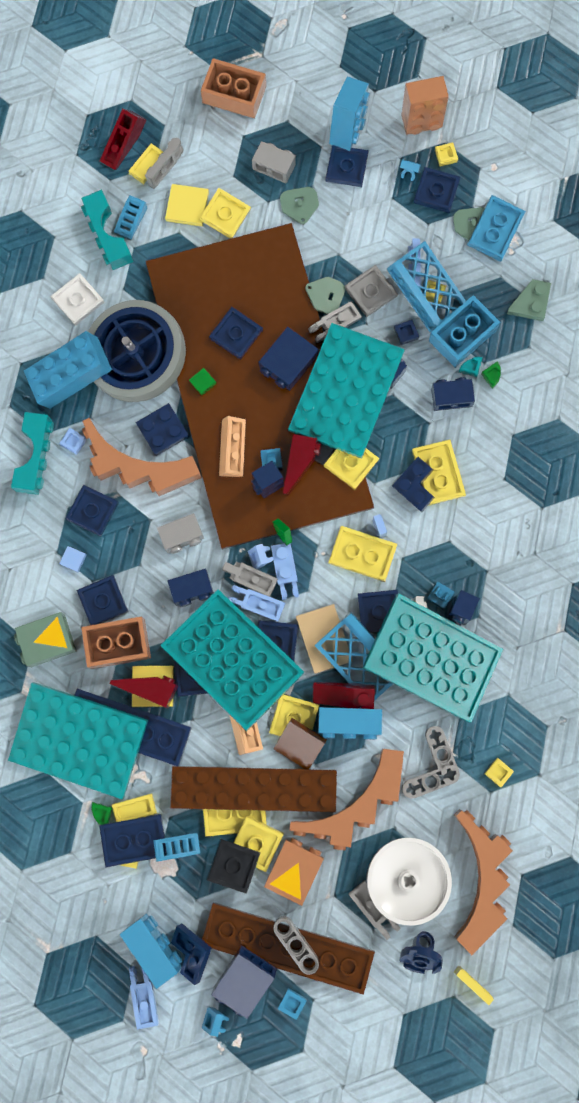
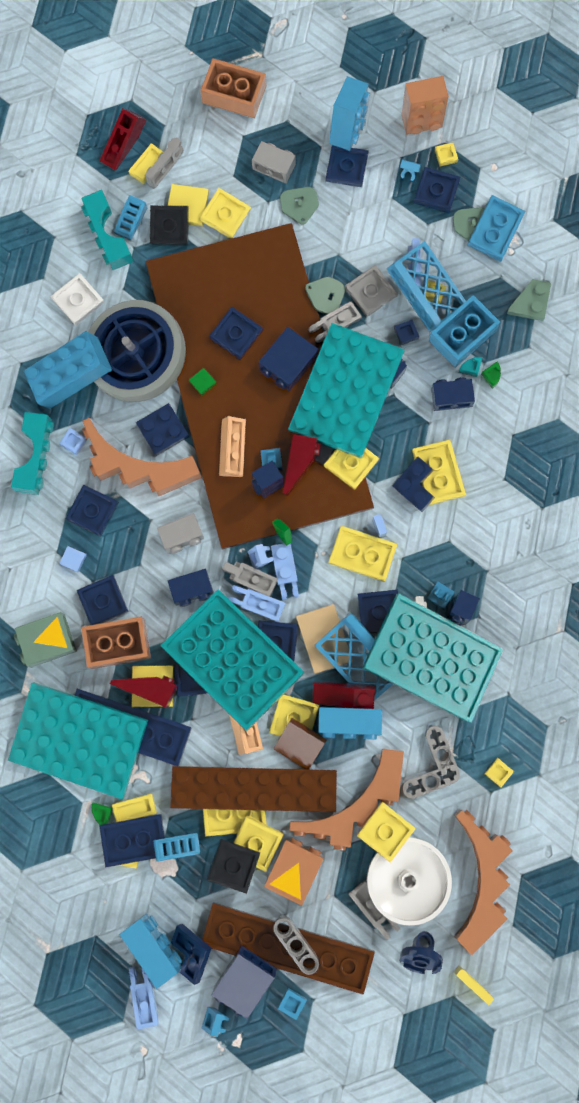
none -> black tile [150,205,189,246]
none -> light yellow tile [356,802,416,863]

